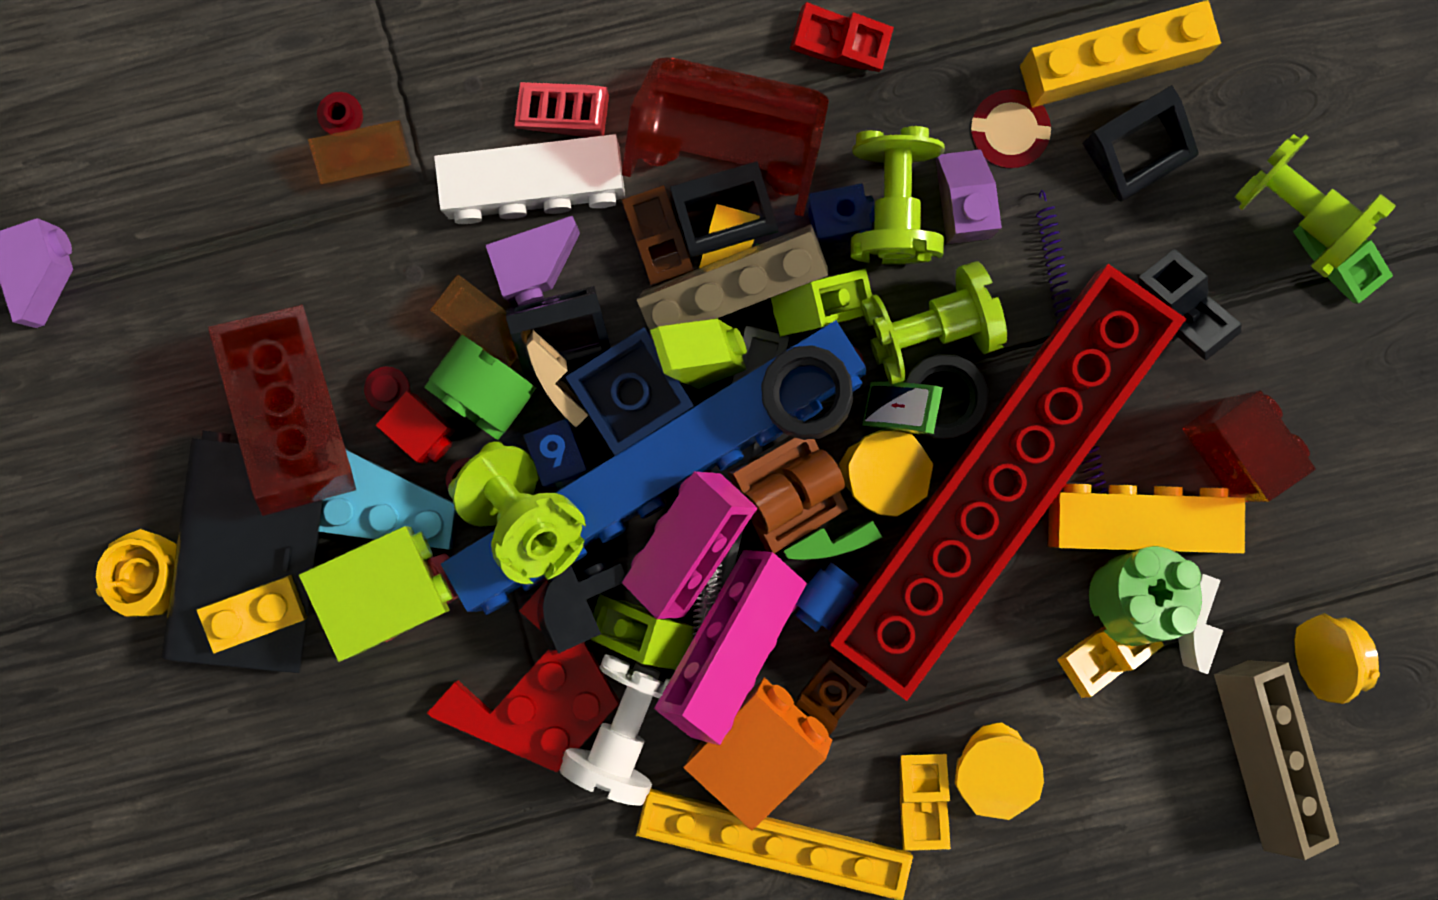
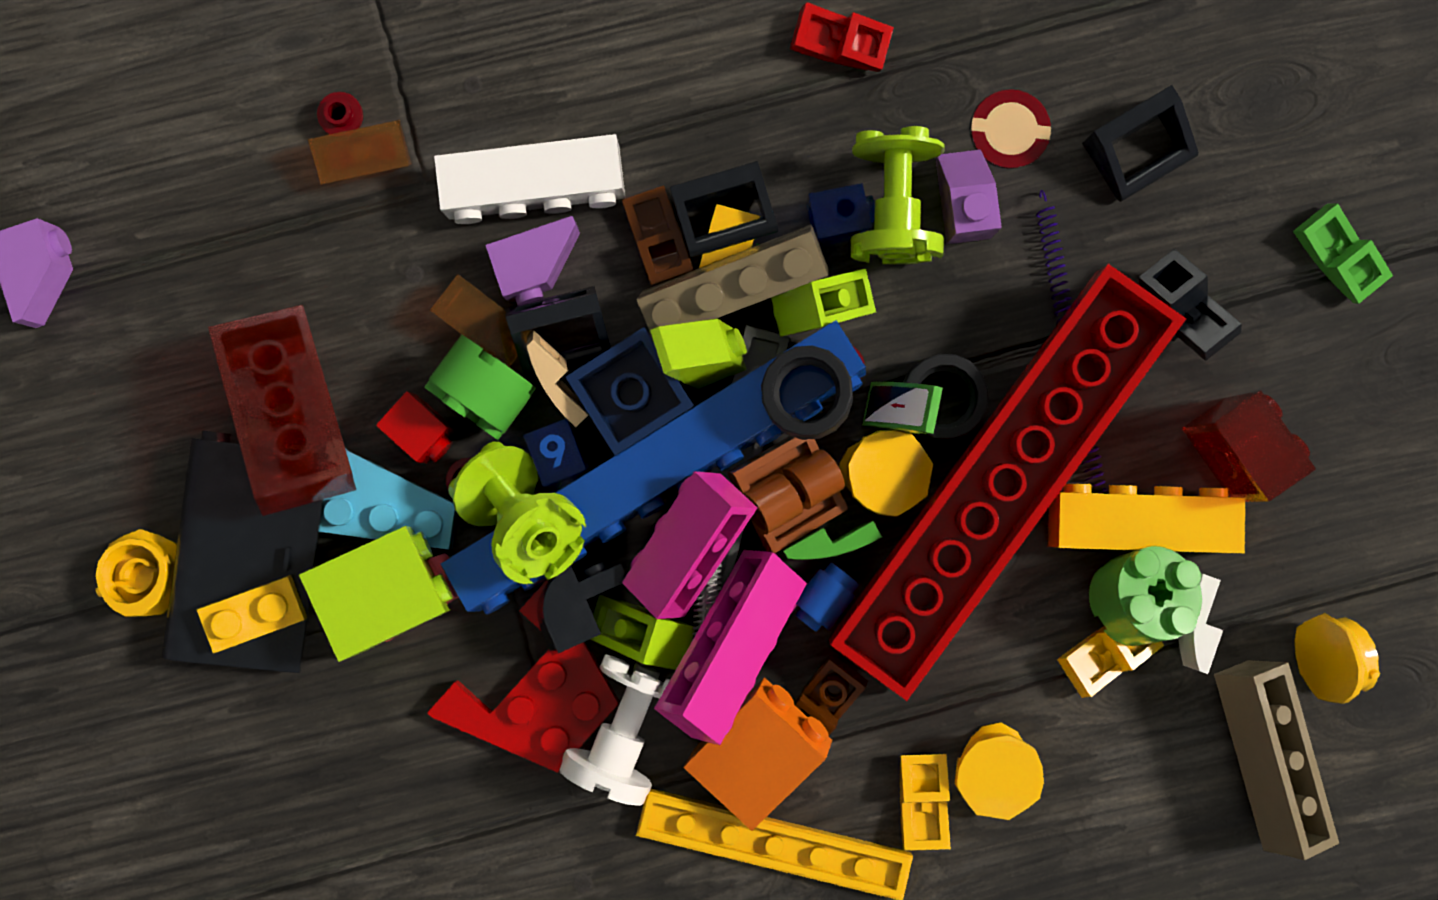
dark red plate [364,366,411,412] -> none
coral slope [514,82,609,137] -> none
clear red windscreen [621,57,829,217] -> none
lime piece [861,261,1007,385] -> none
yellow brick [1020,0,1221,108] -> none
lime piece [1235,134,1396,278] -> none

